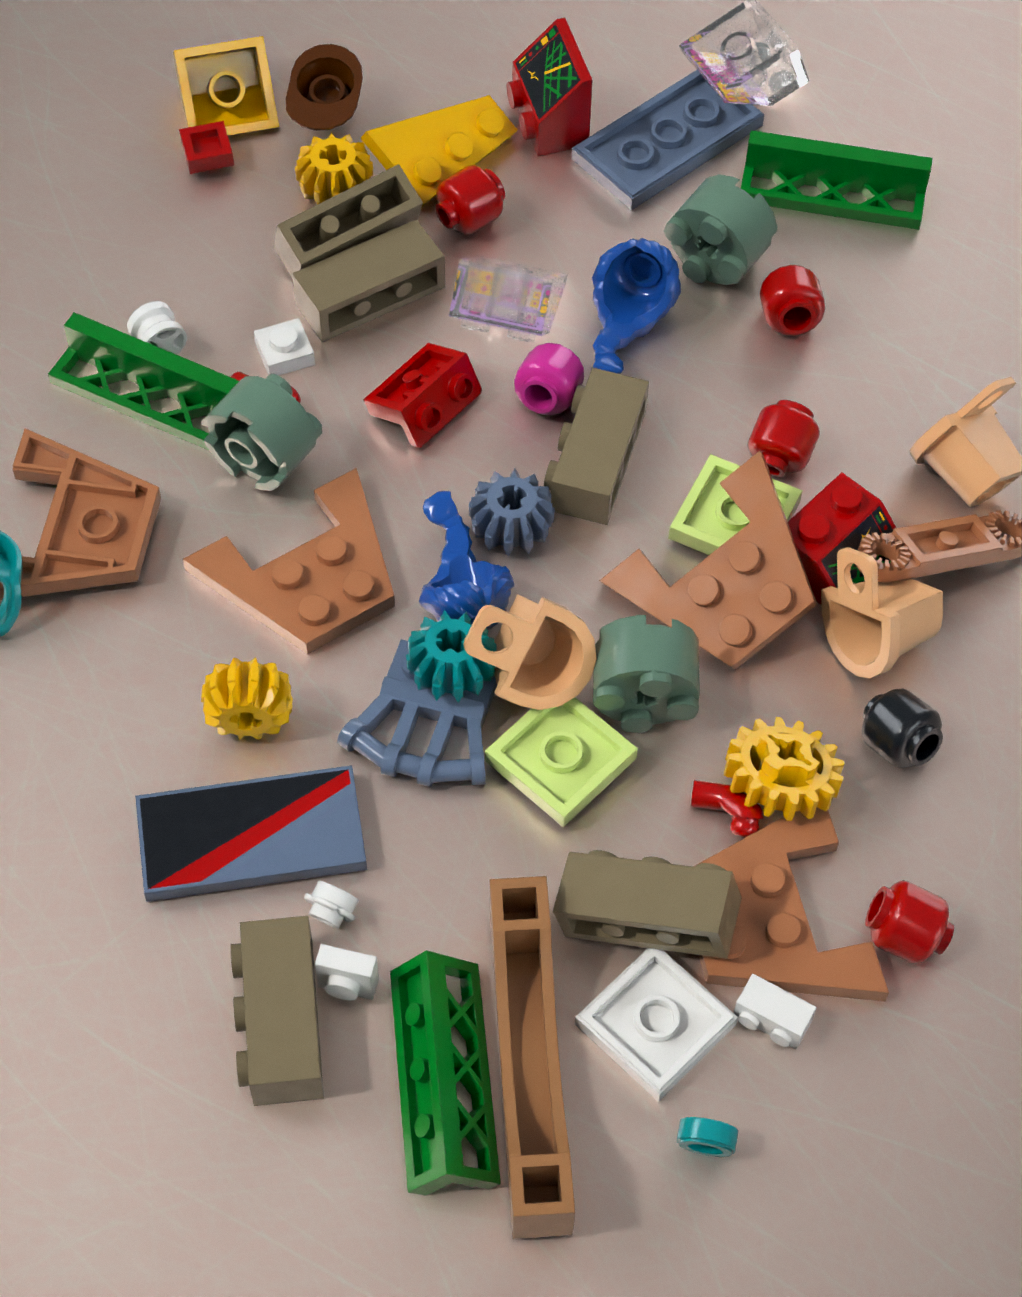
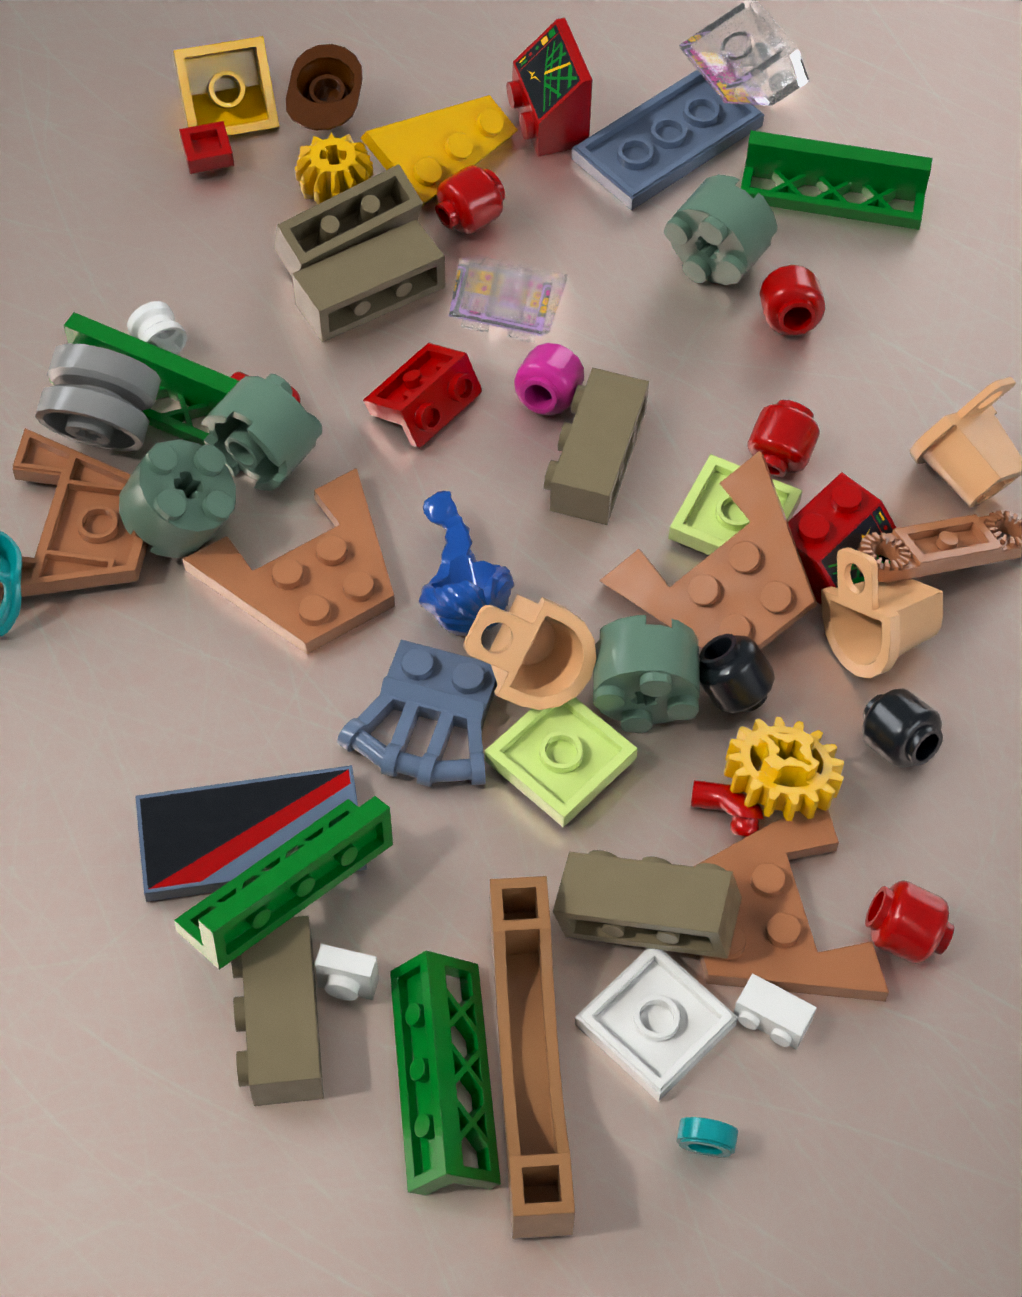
yellow gear [201,657,293,740] -> none
white plate [254,318,315,376] -> none
white plate [304,881,359,929] -> none
teal gear [406,610,497,703] -> none
sand blue gear [469,468,555,556] -> none
blue hair [591,238,681,374] -> none
none -> light grey wheel [35,343,161,452]
none -> sand green brick [119,439,236,558]
none -> green fence [174,796,393,970]
none -> black head [699,634,775,713]

